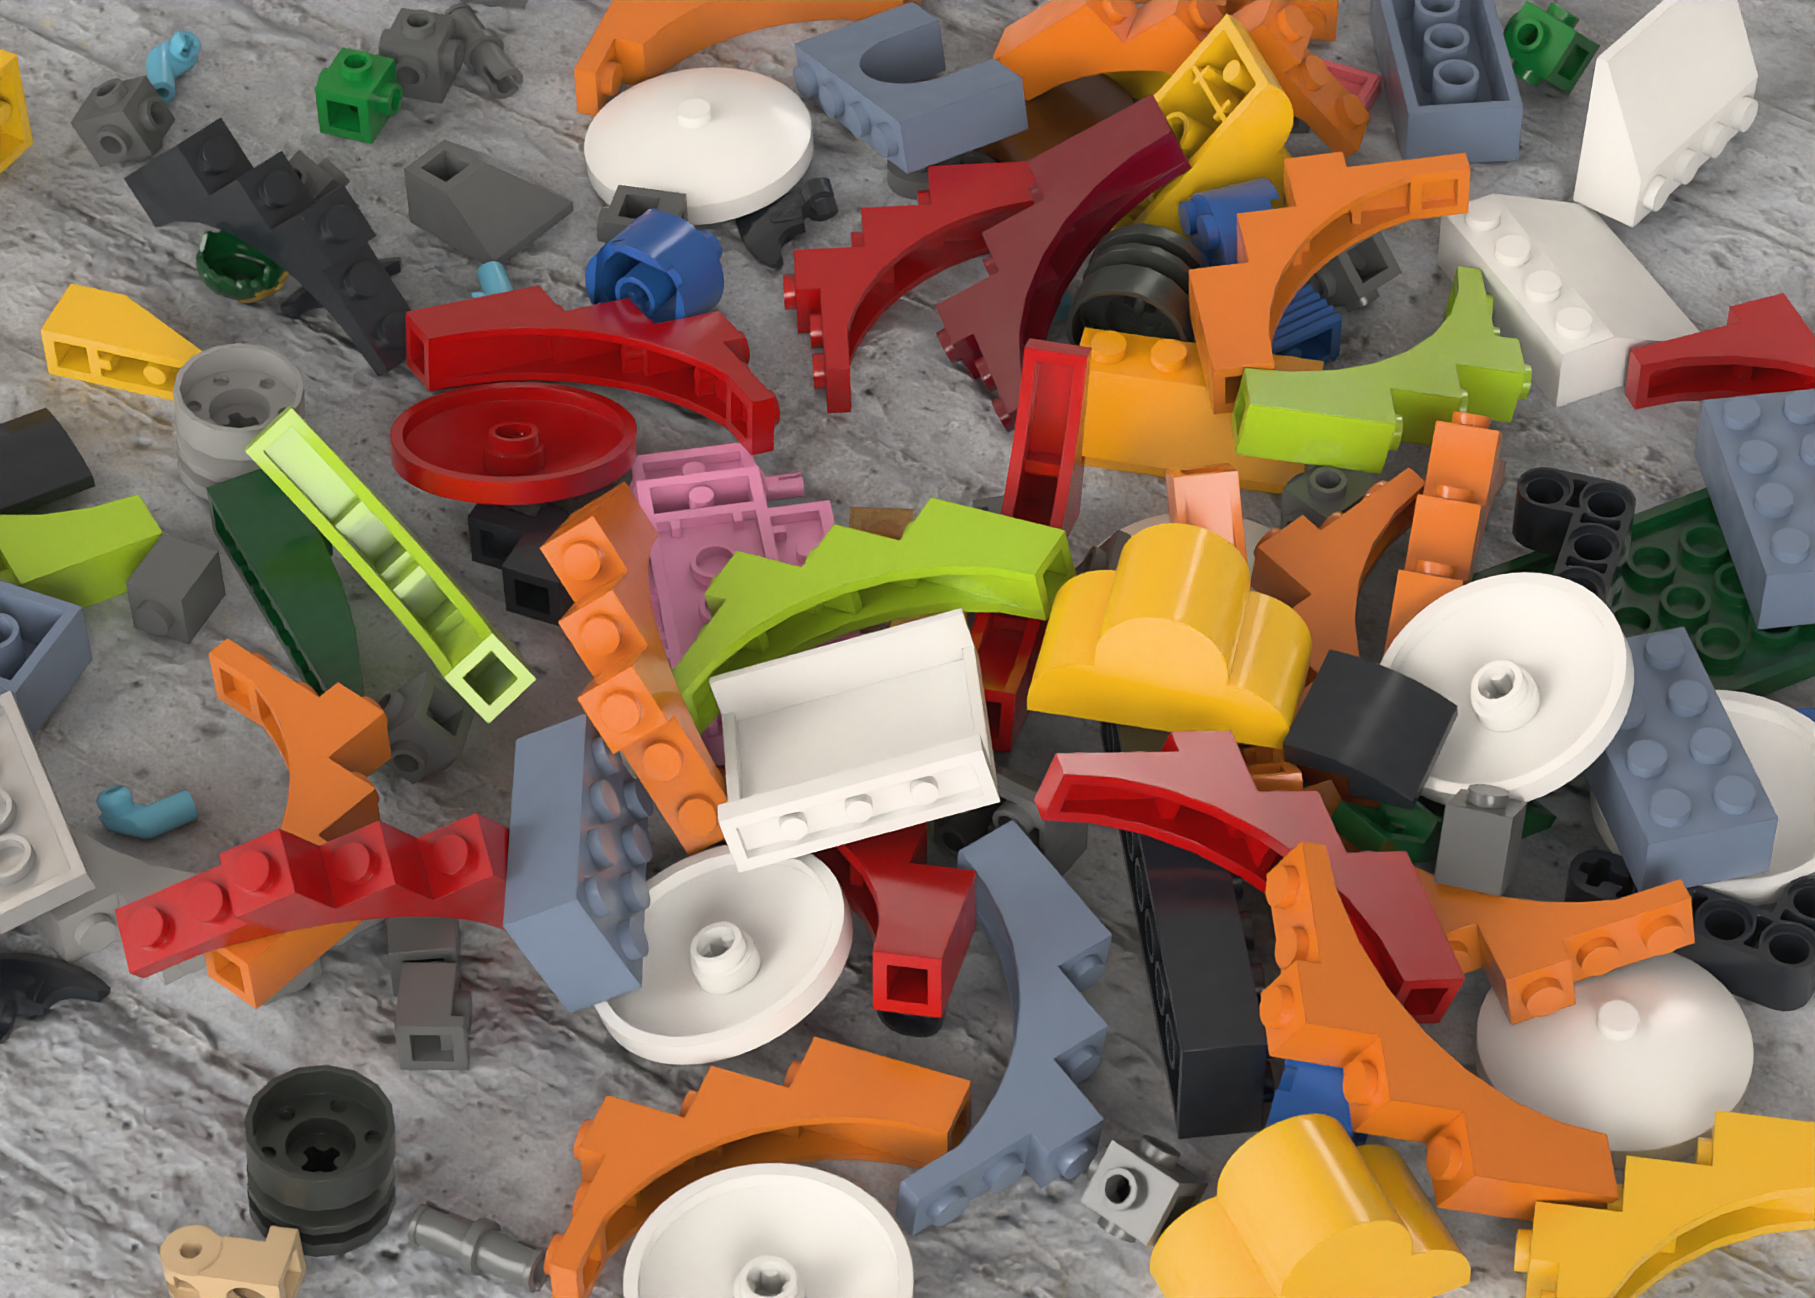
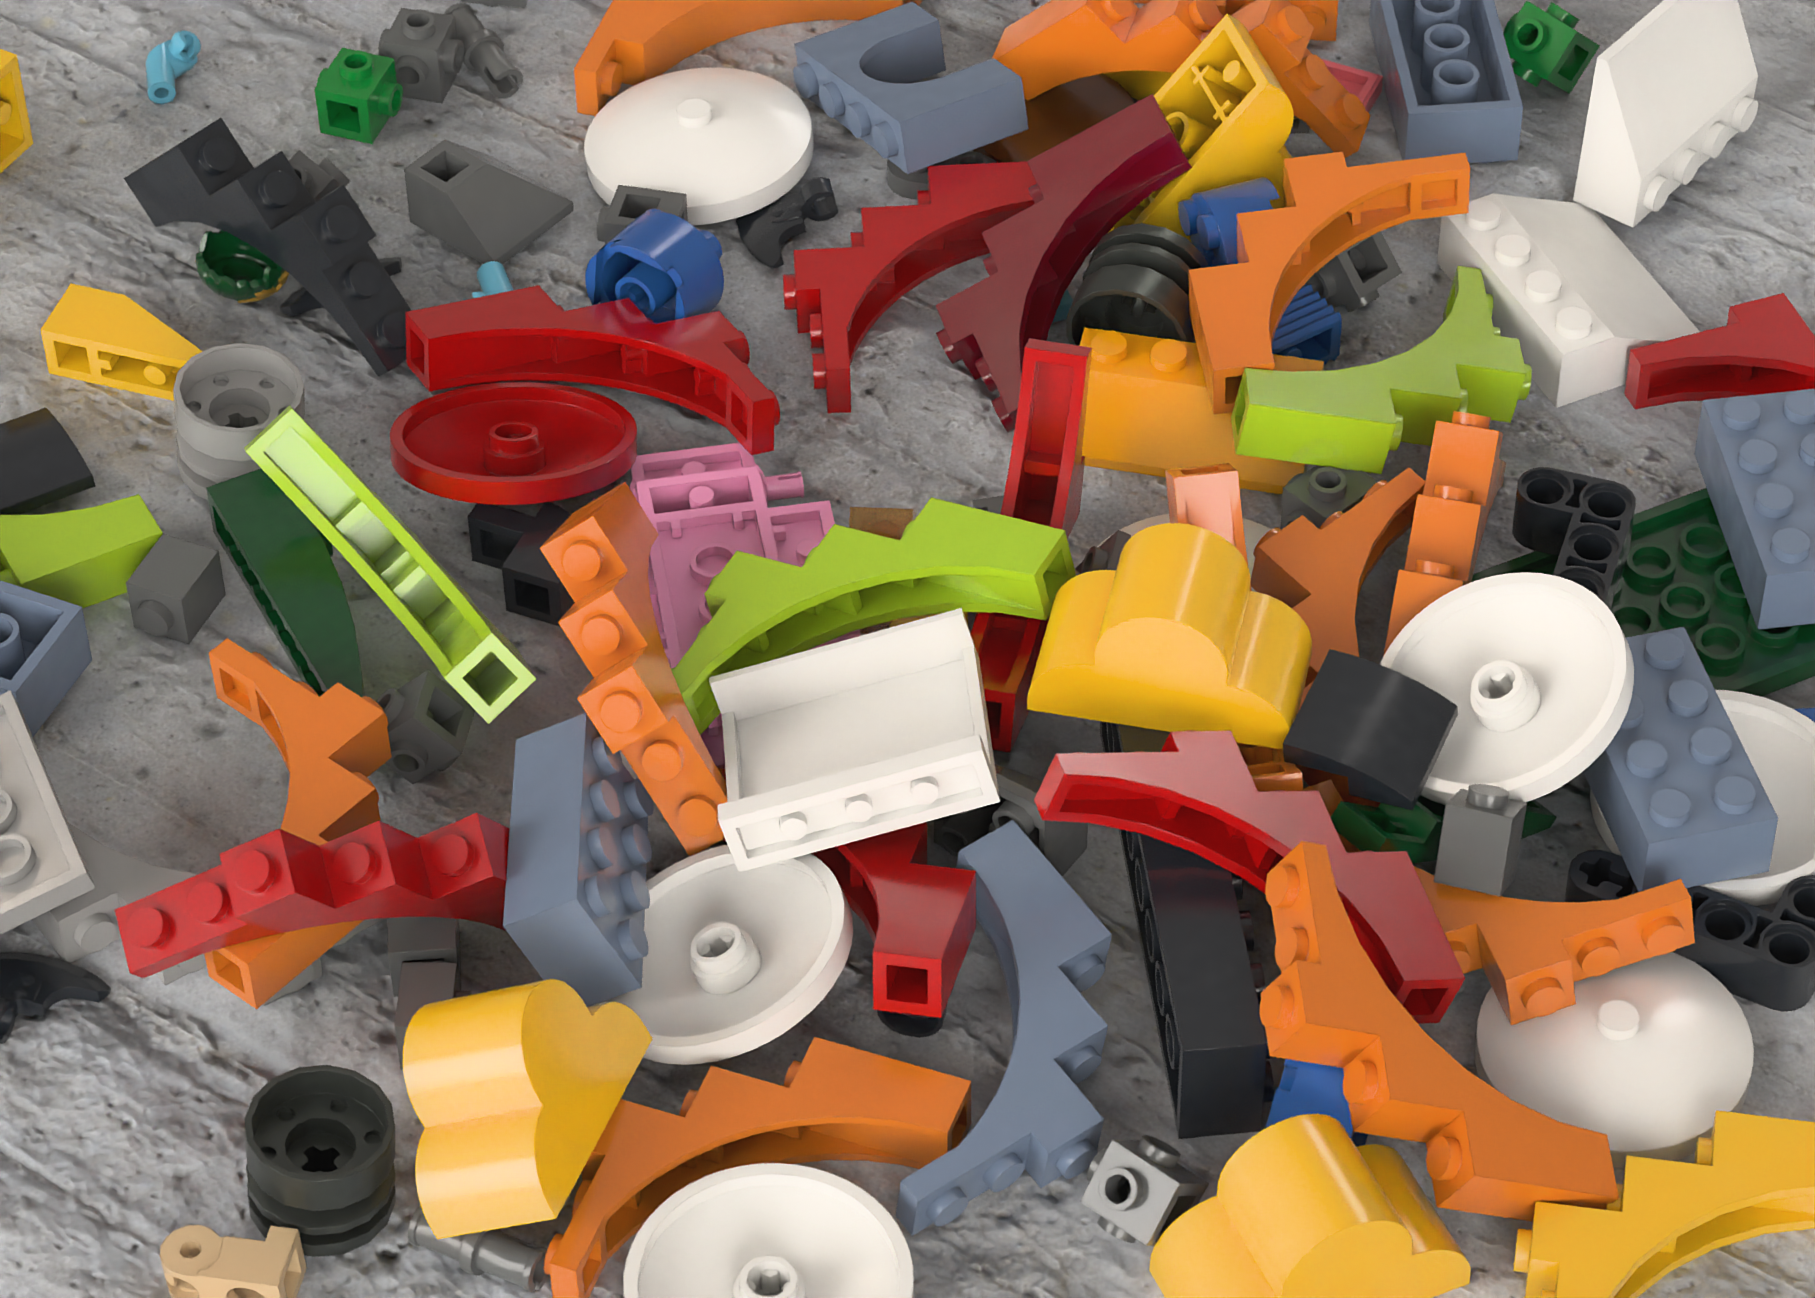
dark grey brick [70,75,176,167] -> none
medium azure arm [96,785,198,839] -> none
none -> yellow brick [403,979,652,1239]

